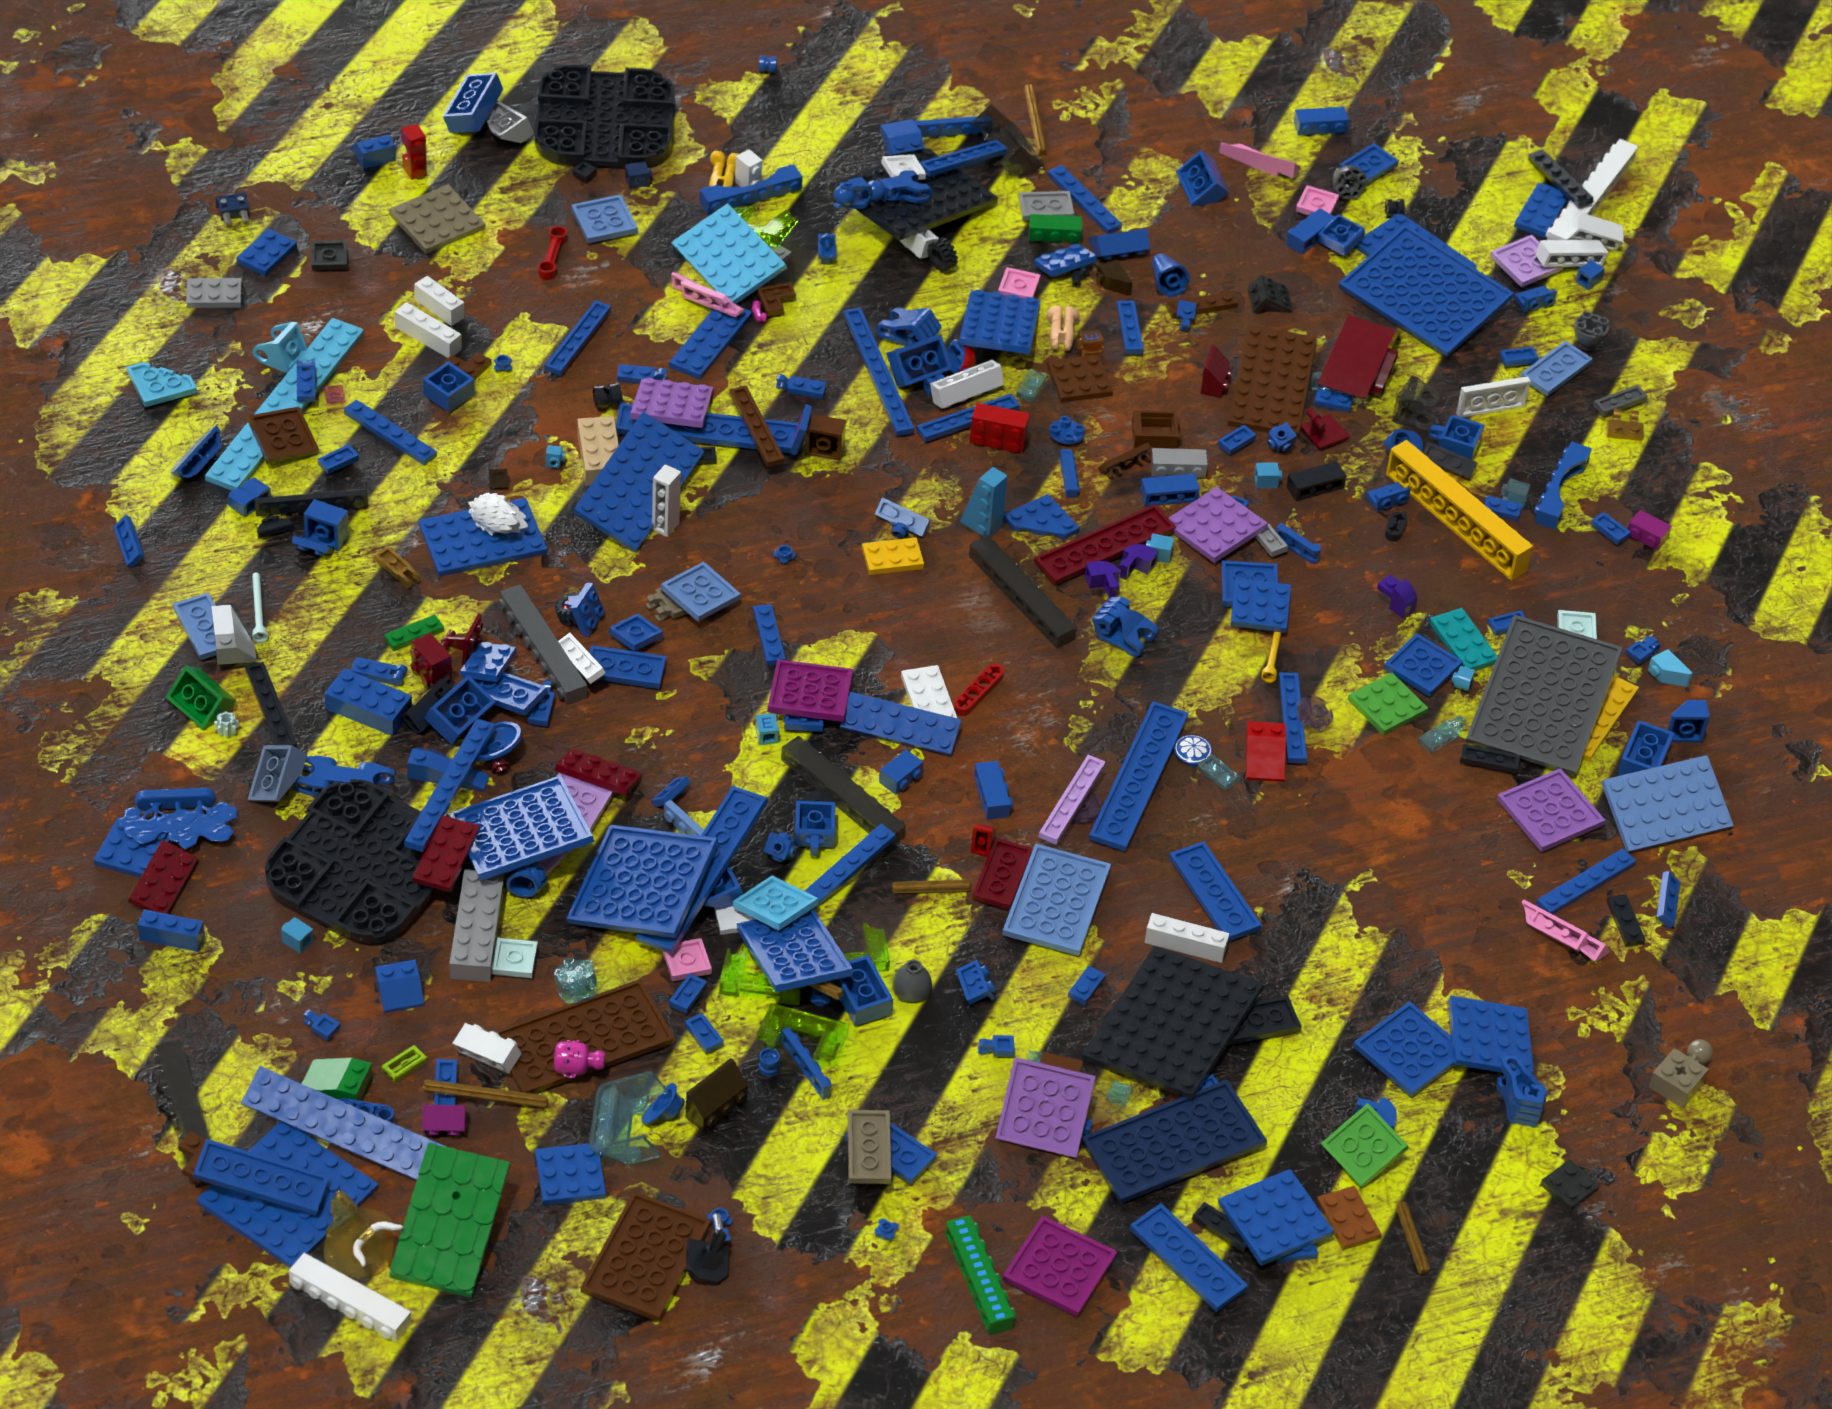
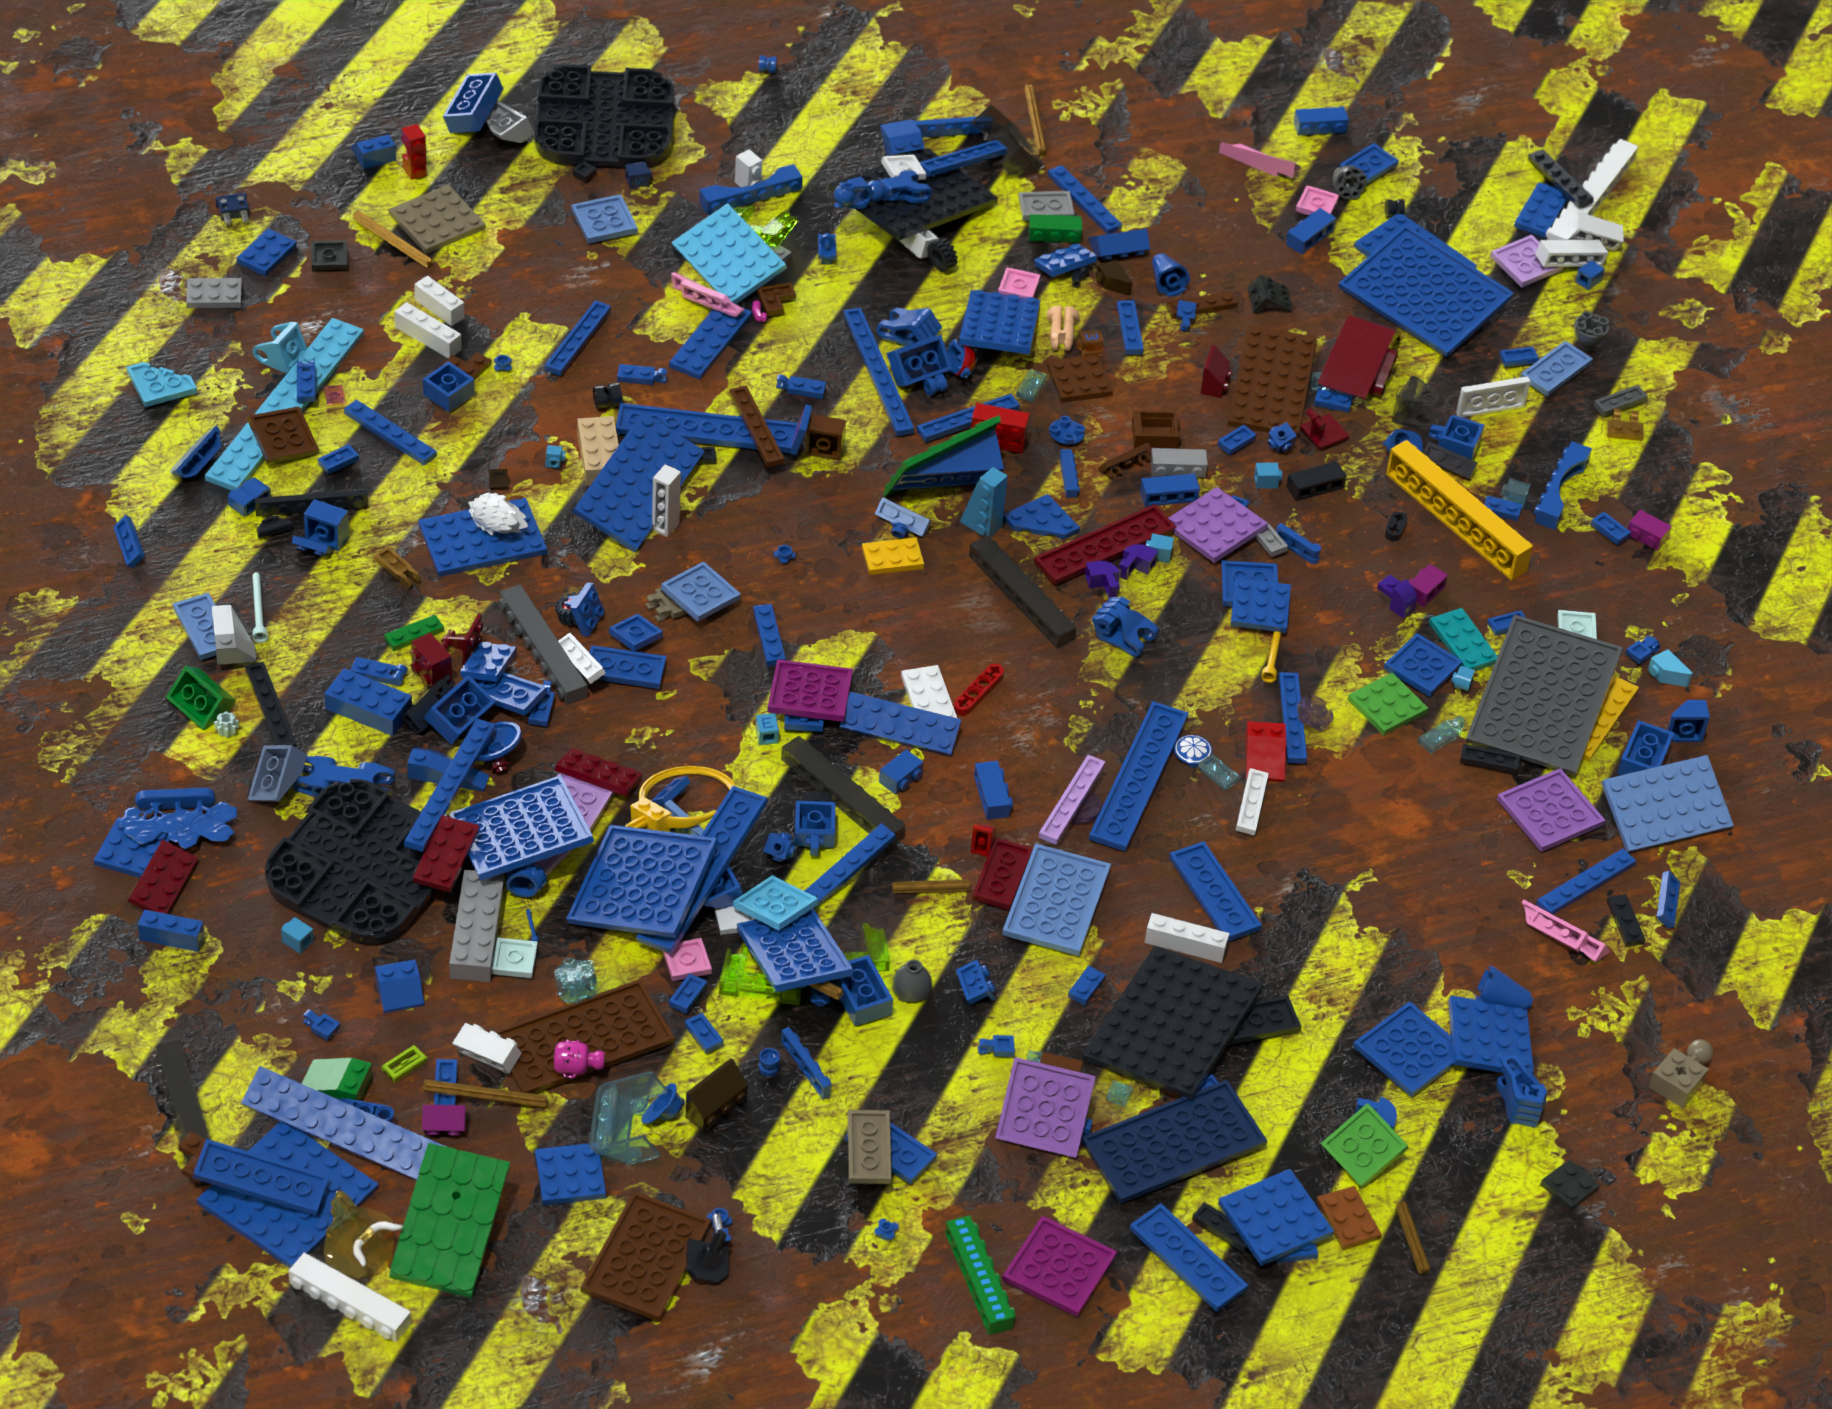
red piece [538,226,567,280] -> none
medium lavender plate [630,378,713,428] -> none
yellow piece [709,151,739,187] -> none
clear neon green wedge [756,1003,849,1061] -> none
white brick [930,360,1004,408] -> none
blue slope [1176,150,1229,206] -> none
blue brick [1318,214,1365,256] -> none
blue bracket [1366,482,1410,511] -> none
blue bracket [1514,286,1557,312] -> none
none -> pearl gold axle [353,211,432,268]
none -> blue hinge [526,909,539,943]
none -> yellow brick [625,766,736,832]
none -> blue piece [883,415,1004,498]
none -> white plate [1236,768,1269,835]
none -> magenta brick [1409,564,1448,607]
none -> blue cone [1475,965,1533,1010]

